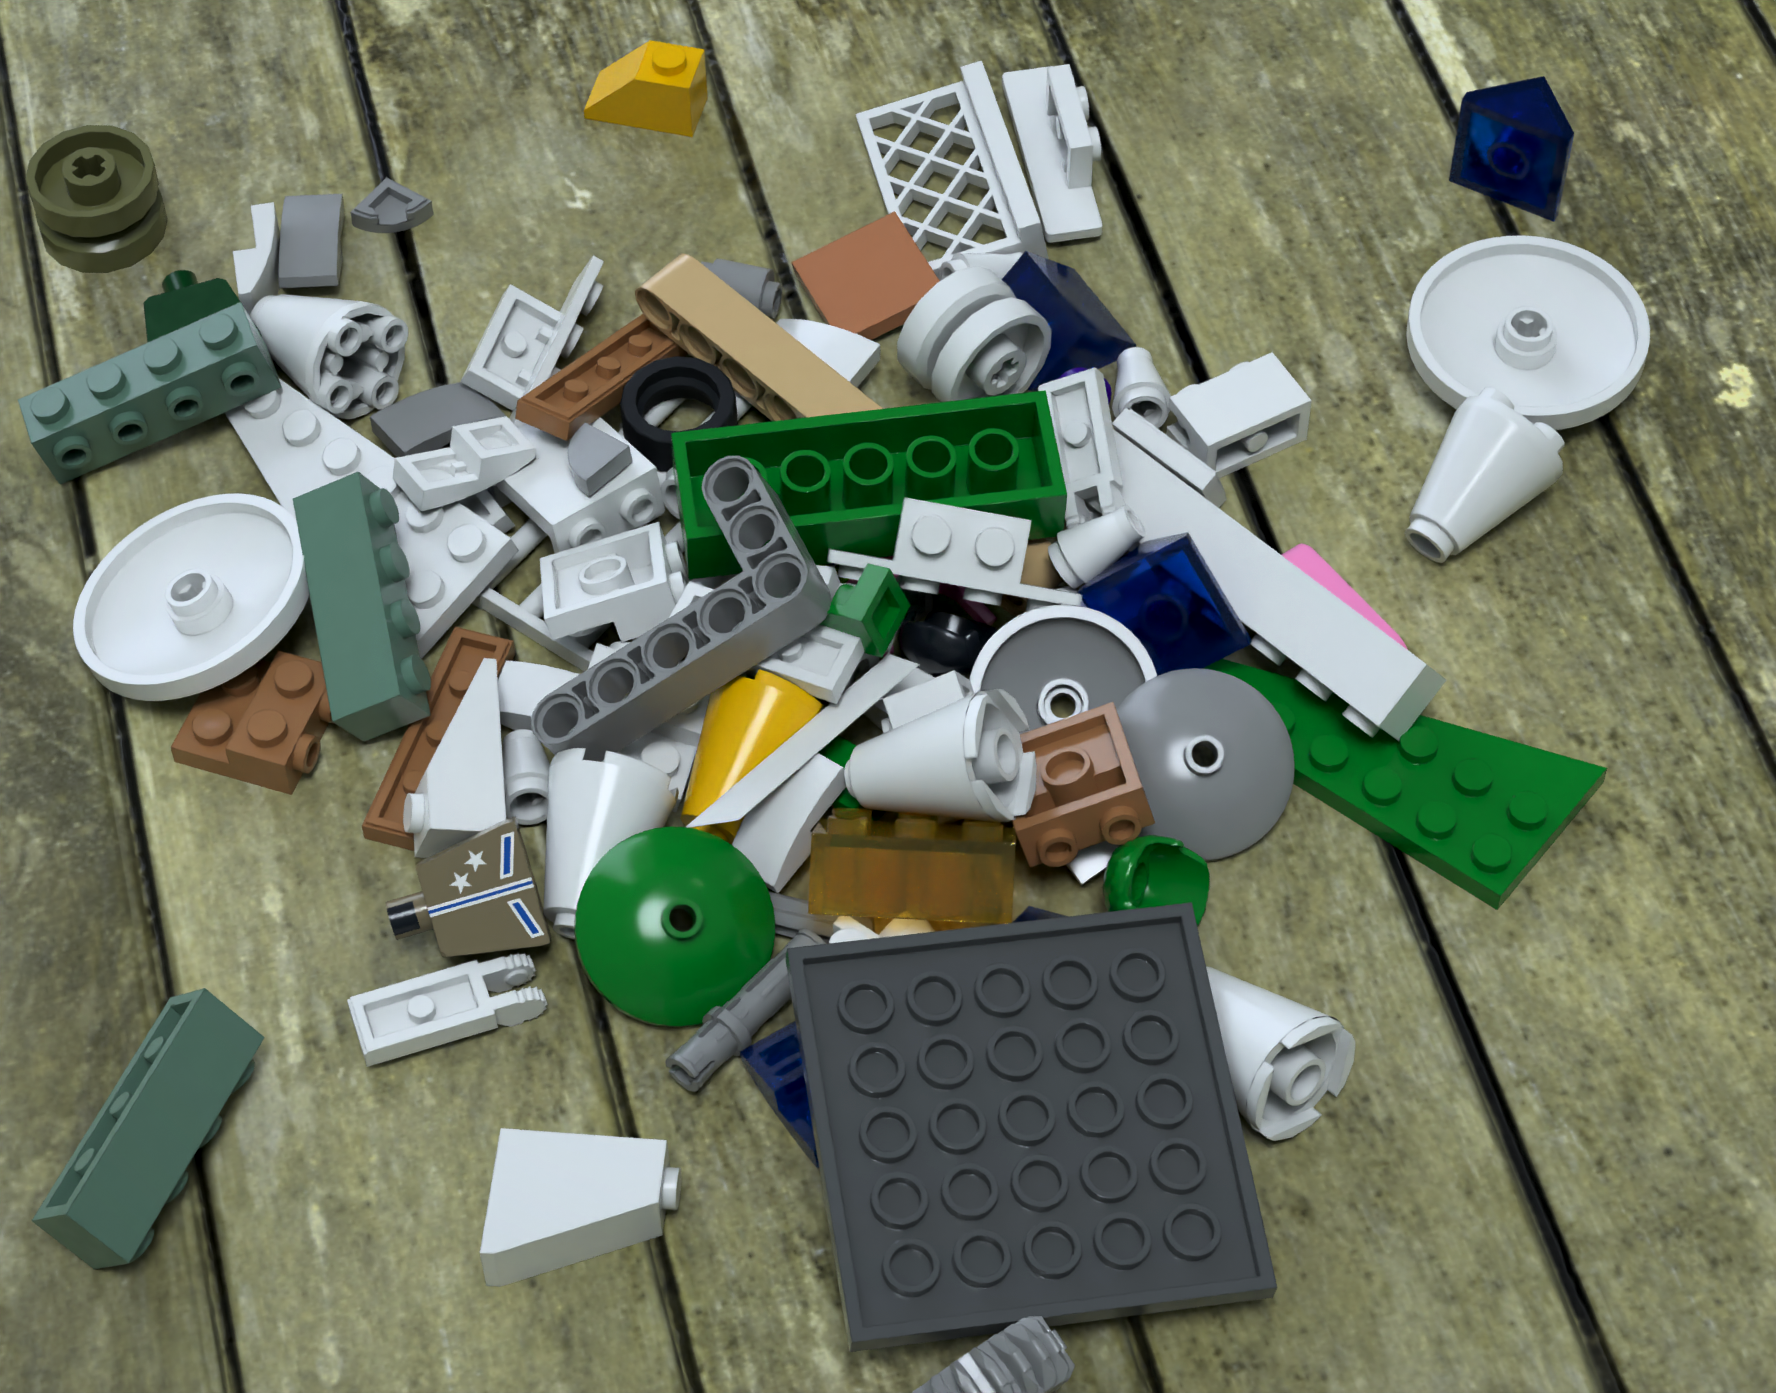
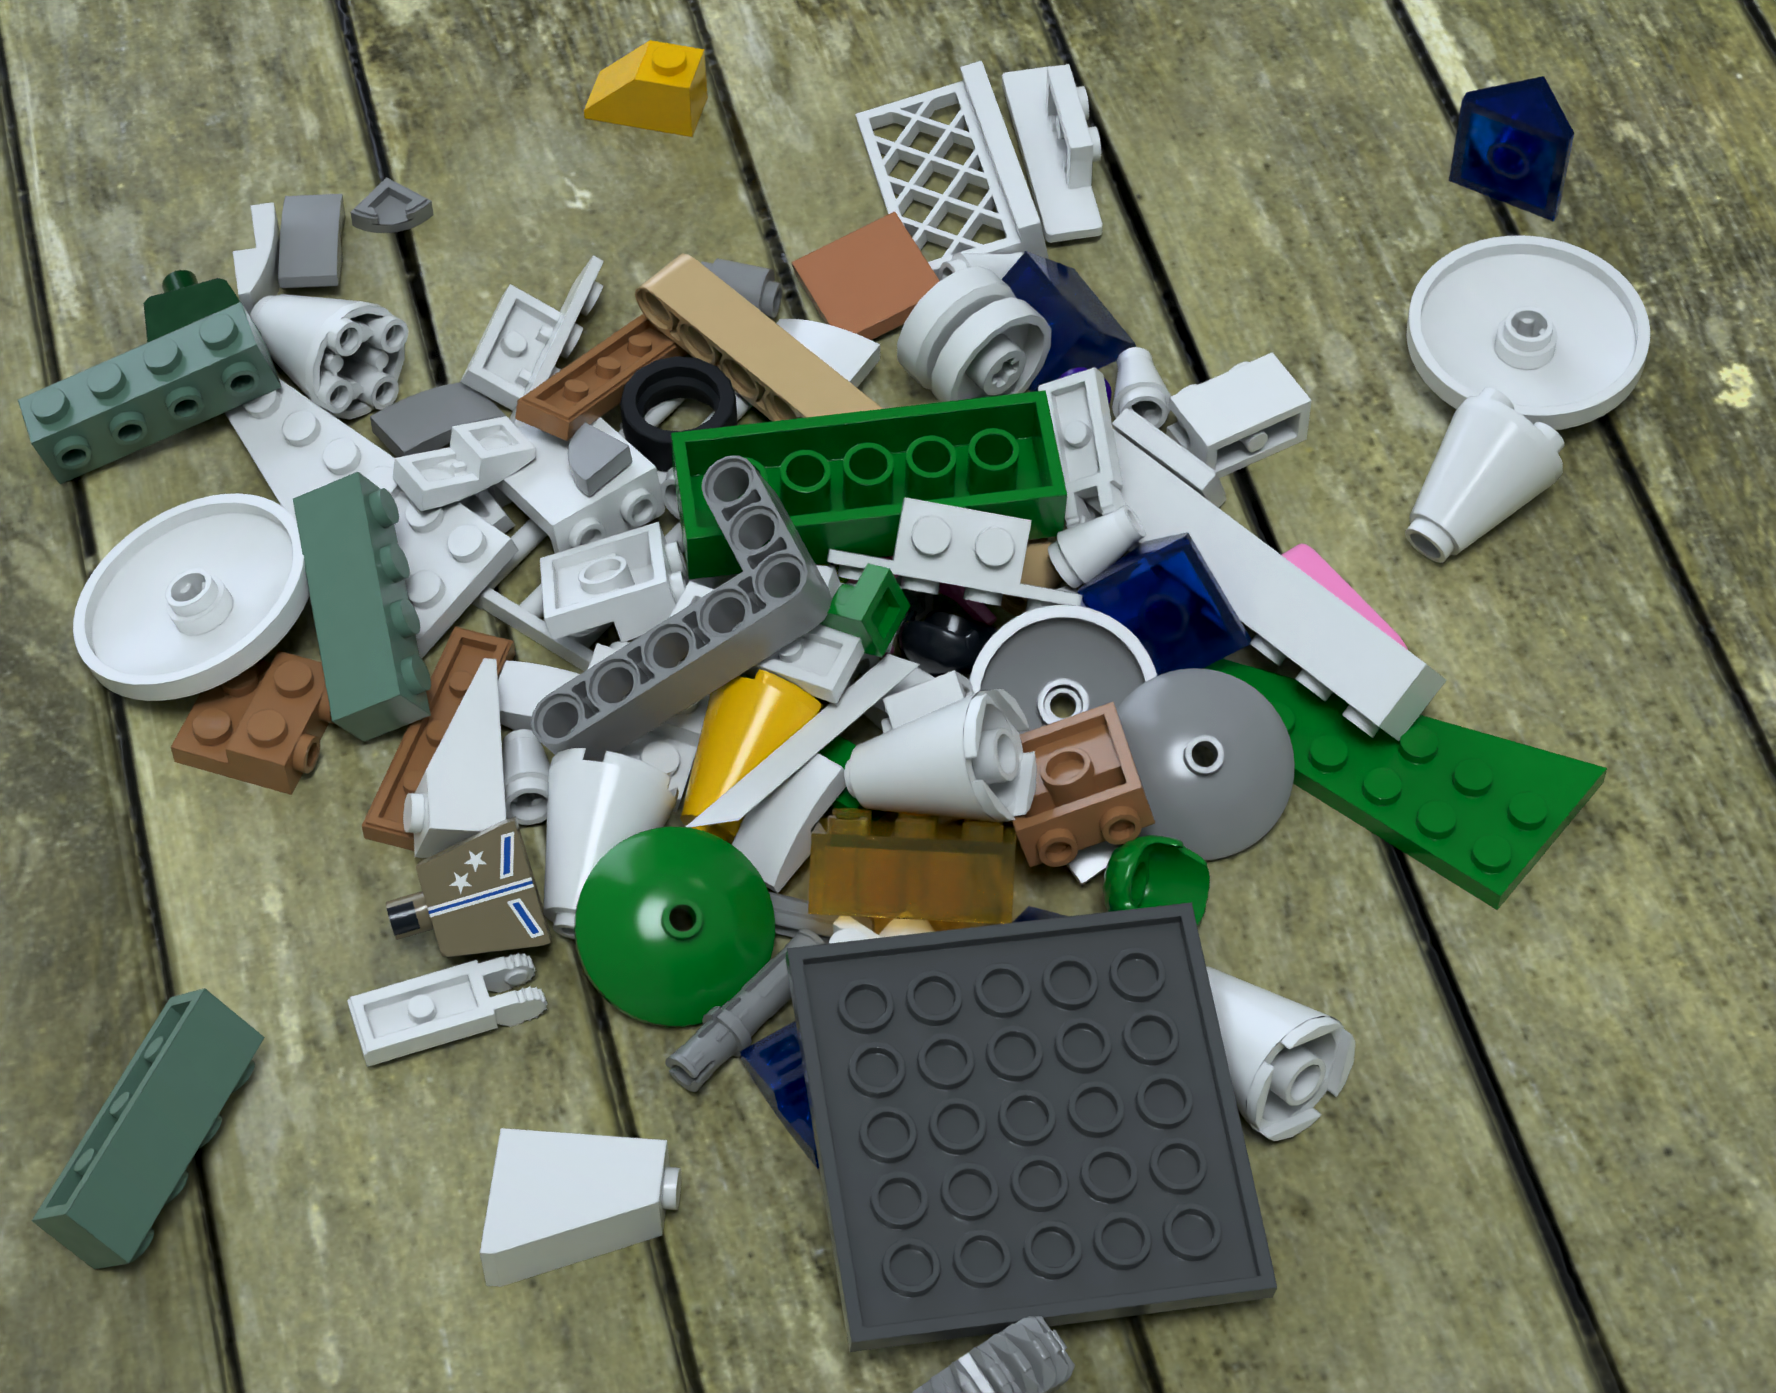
olive wheel [25,125,167,273] -> none

